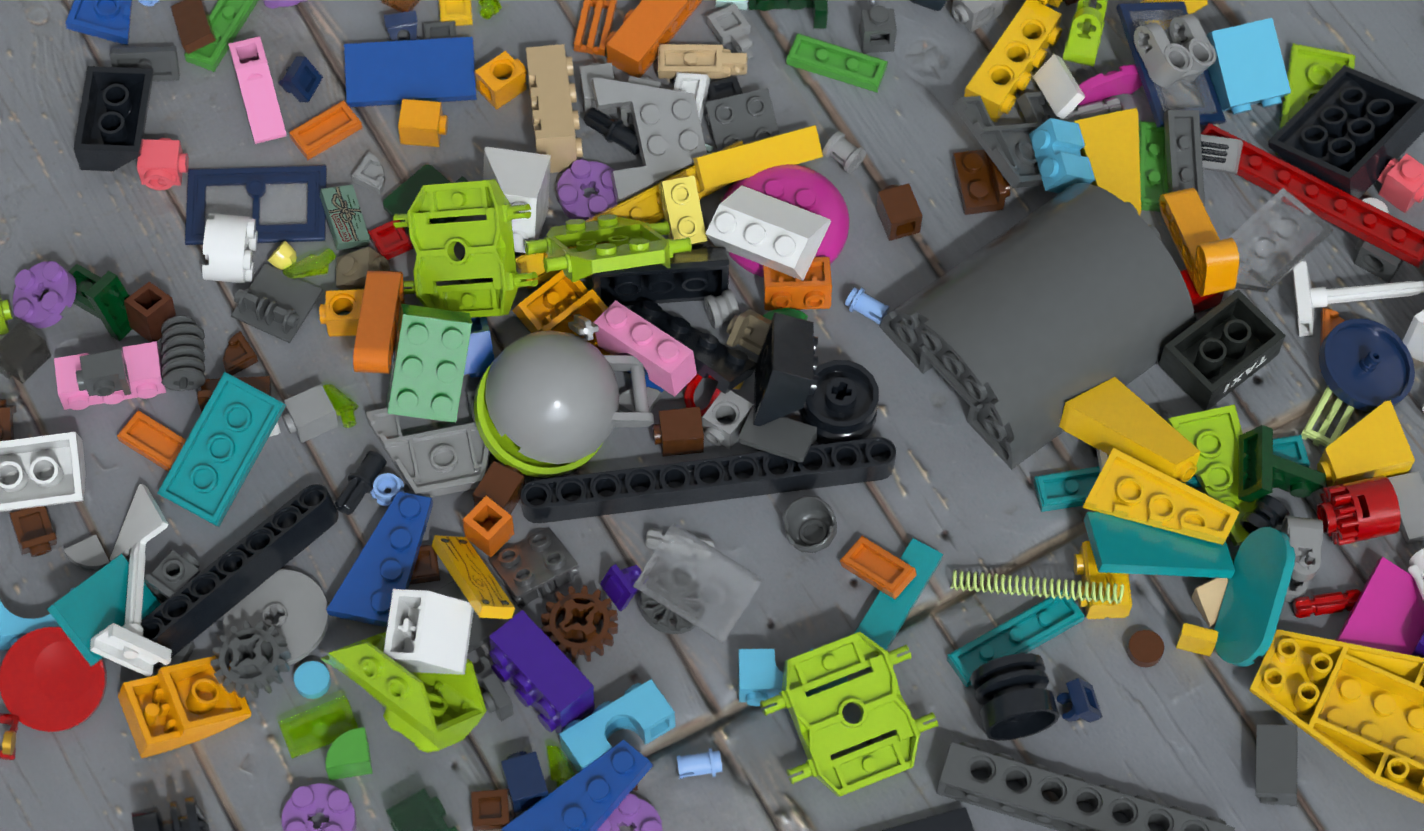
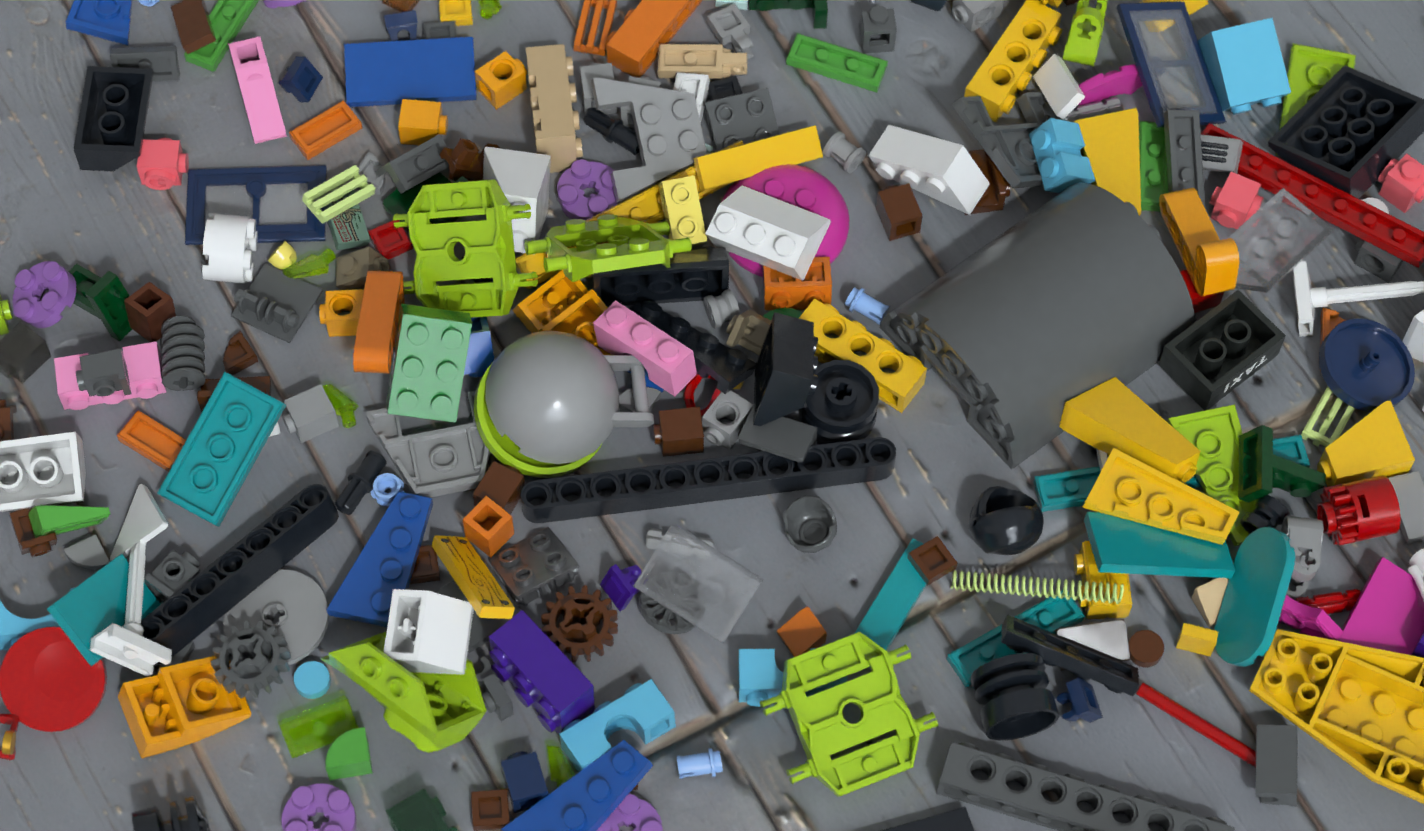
light grey axle [568,314,599,340] -> none
orange tile [840,536,917,600] -> none
light grey piece [1134,14,1216,87] -> none
none -> bright green slope [28,505,110,538]
none -> yellowish green tile [302,165,376,224]
none -> dark grey panel [374,134,449,194]
none -> reddish brown hips [440,138,499,182]
none -> orange slope [777,606,827,657]
none -> yellow brick [799,298,927,413]
none -> white wedge [868,125,990,215]
none -> reddish brown tile [908,536,958,586]
none -> black piece [968,486,1044,555]
none -> black plate [1001,615,1139,696]
none -> slope [1054,619,1130,671]
none -> red bar [1136,682,1256,768]
none -> coral brick [1209,172,1264,231]
none -> dark pink tile [1278,595,1344,641]

